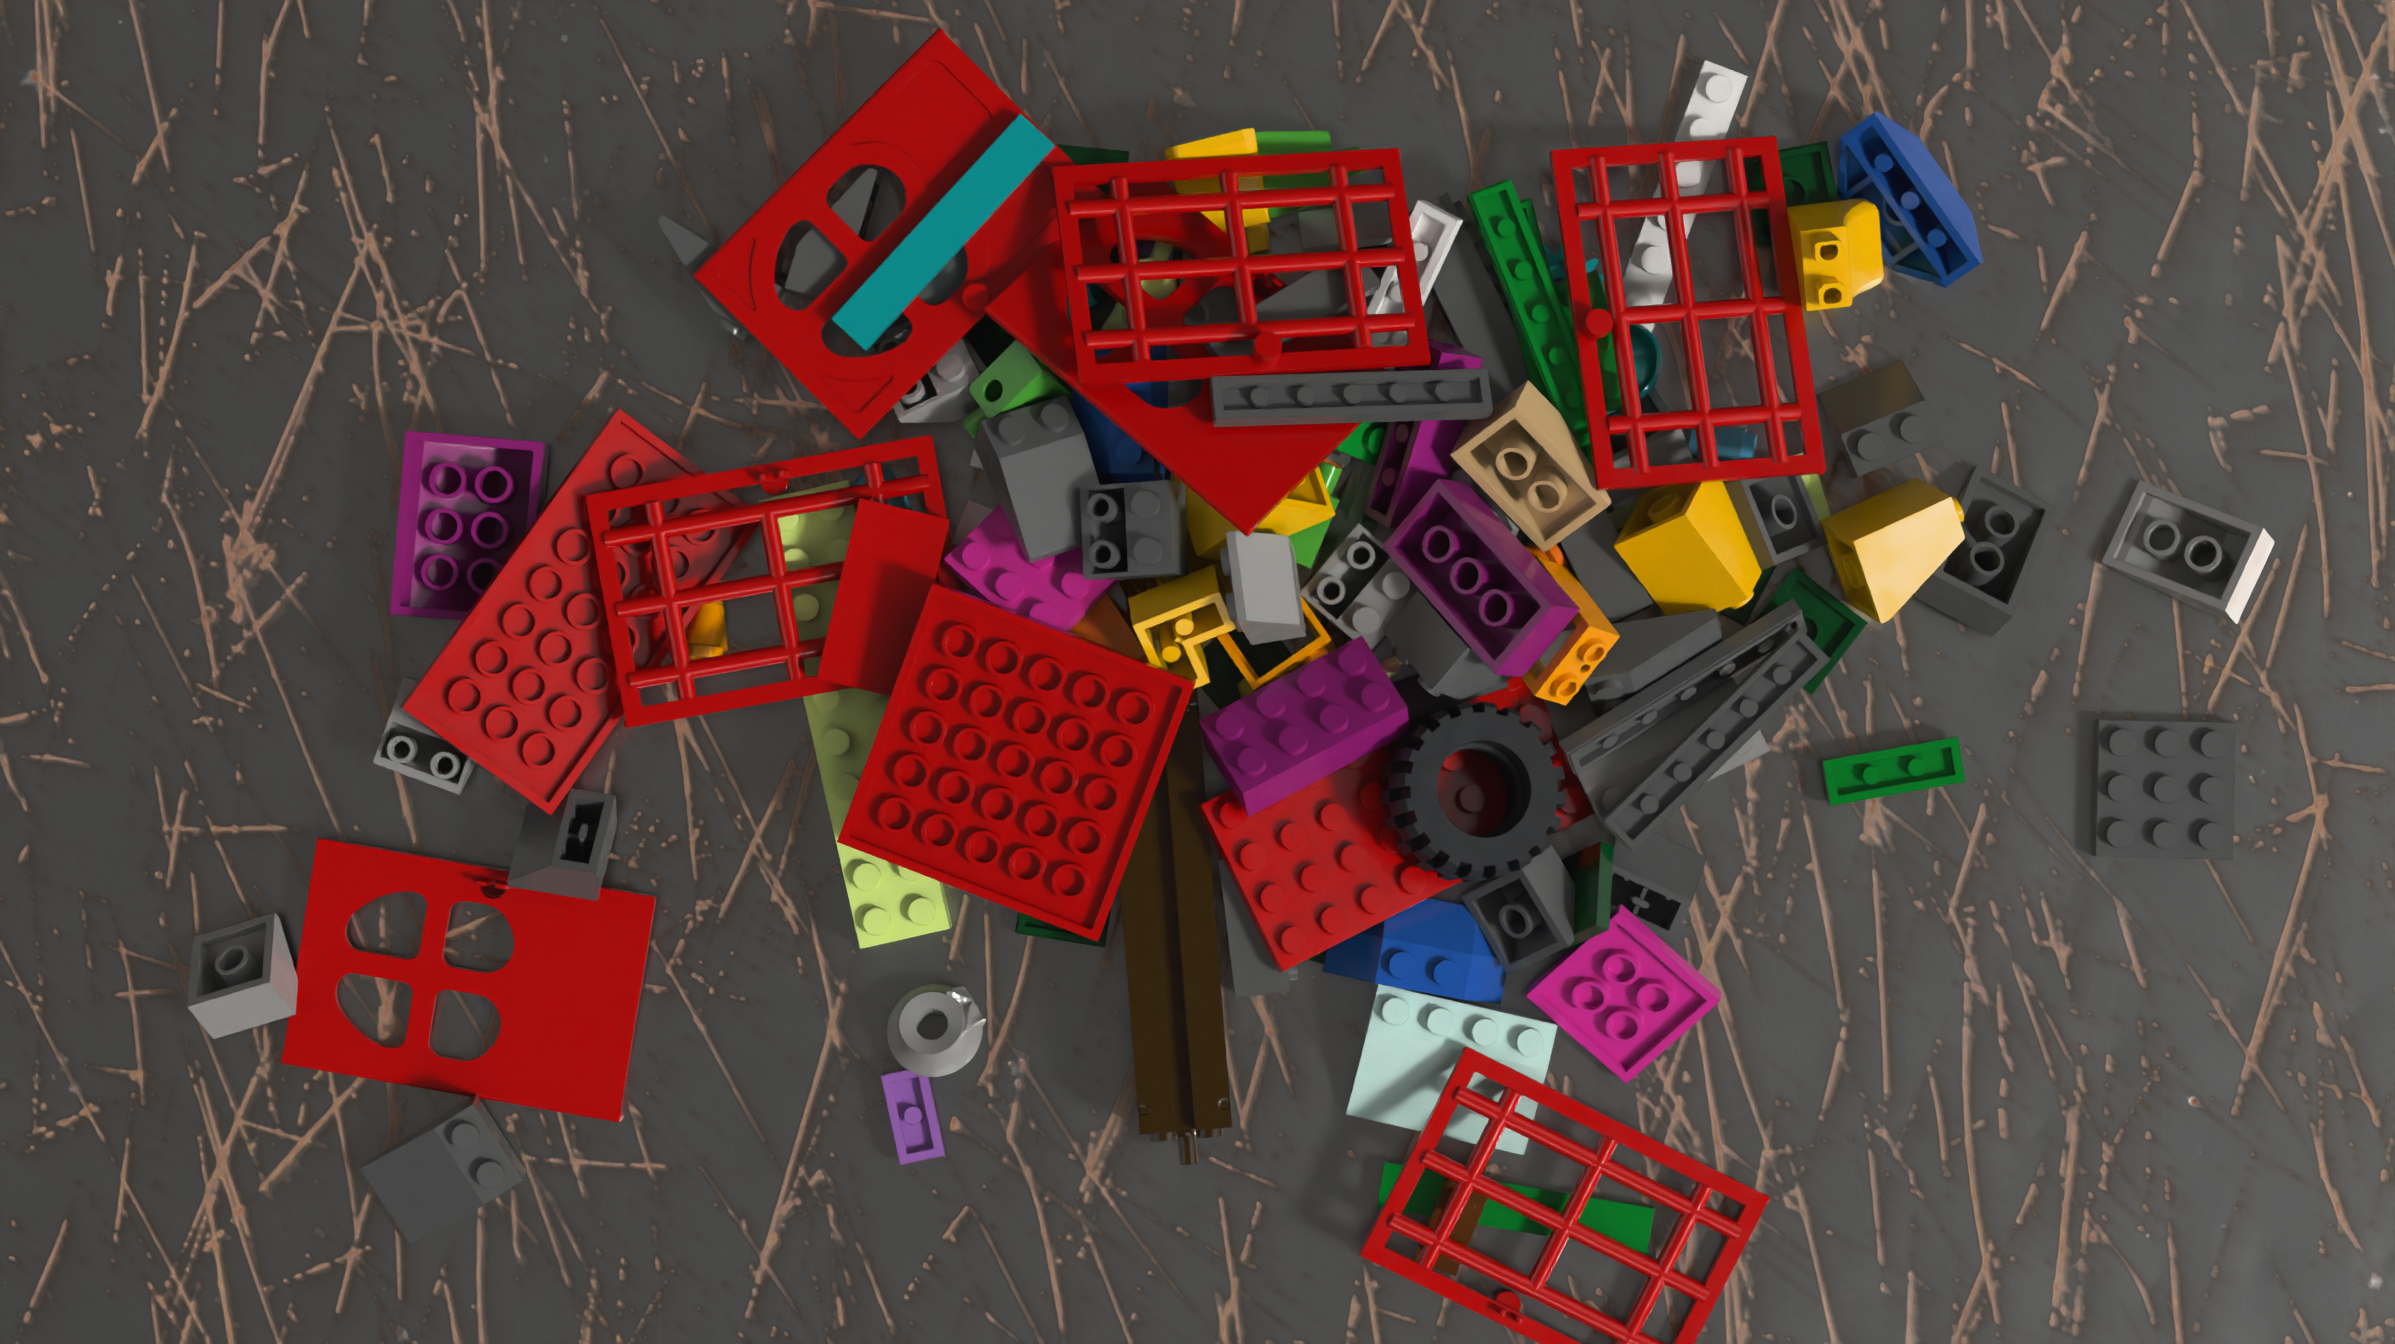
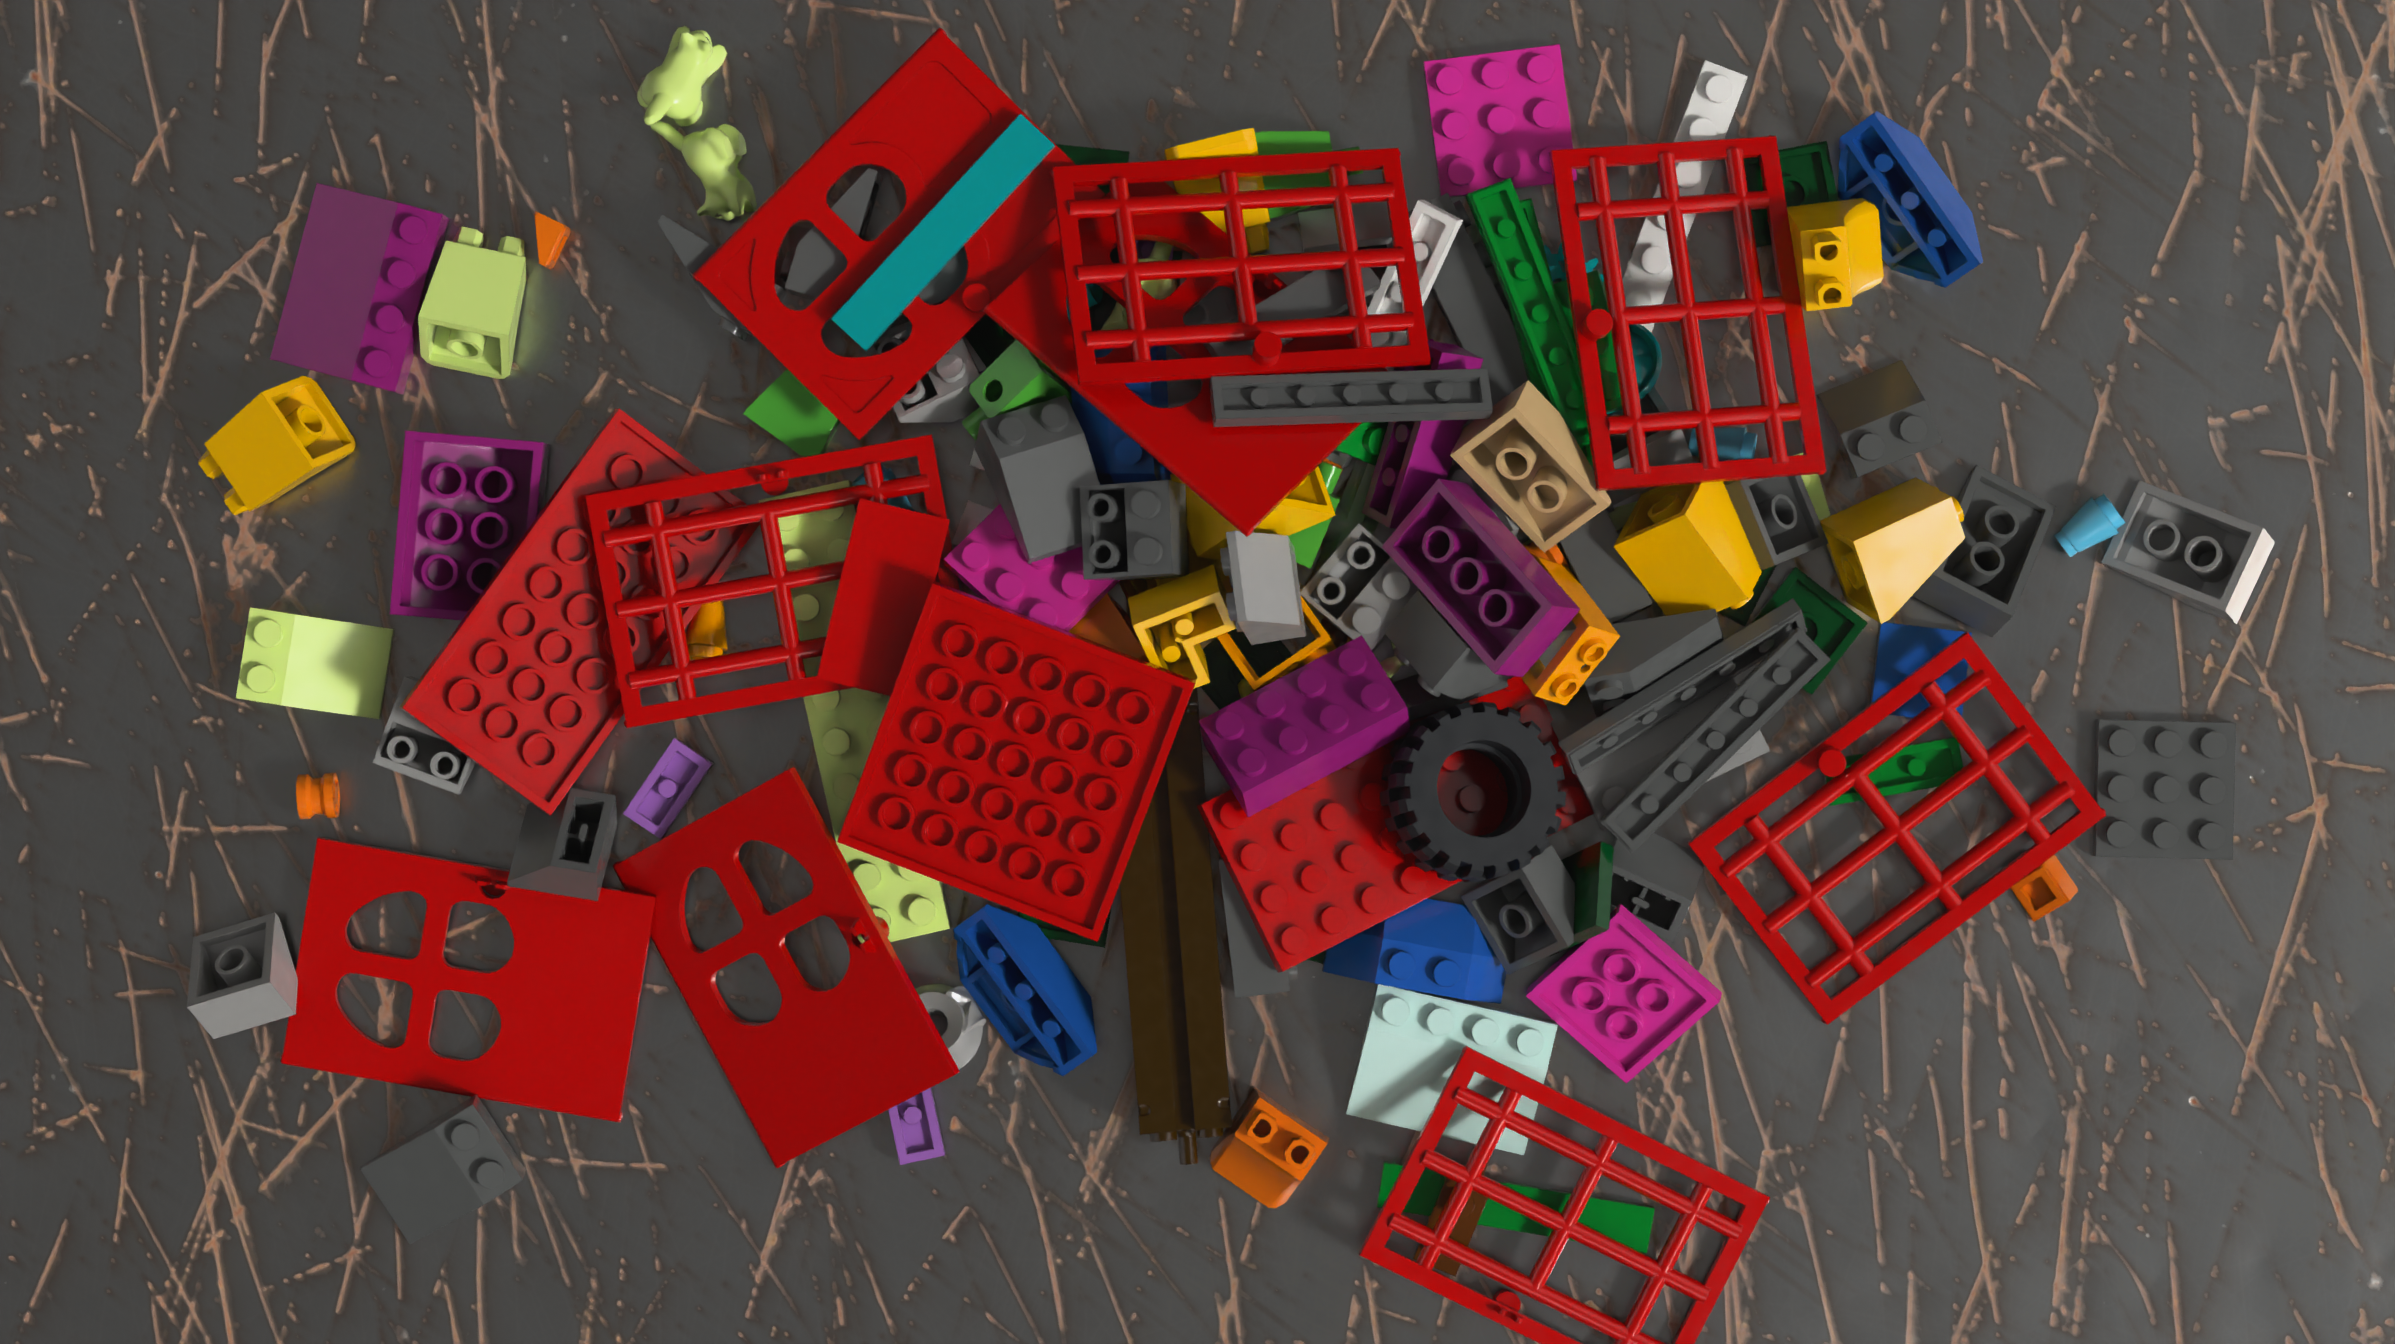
none -> yellow hips [198,376,356,515]
none -> yellowish green slope [236,607,395,719]
none -> magenta slope [270,183,450,395]
none -> orange wheel [296,772,340,819]
none -> yellowish green hips [418,226,526,379]
none -> orange slope [534,211,571,270]
none -> red door [612,766,960,1168]
none -> medium lavender plate [623,738,713,839]
none -> yellowish green animal [637,26,727,127]
none -> yellowish green animal [650,121,757,221]
none -> bright green torso [743,369,840,457]
none -> blue wedge [953,904,1097,1076]
none -> orange hips [1210,1087,1330,1208]
none -> dark pink plate [1423,44,1577,198]
none -> red door [1687,631,2107,1025]
none -> blue tile [1869,622,1972,721]
none -> orange slope [2011,855,2078,922]
none -> medium azure cone [2054,493,2126,557]

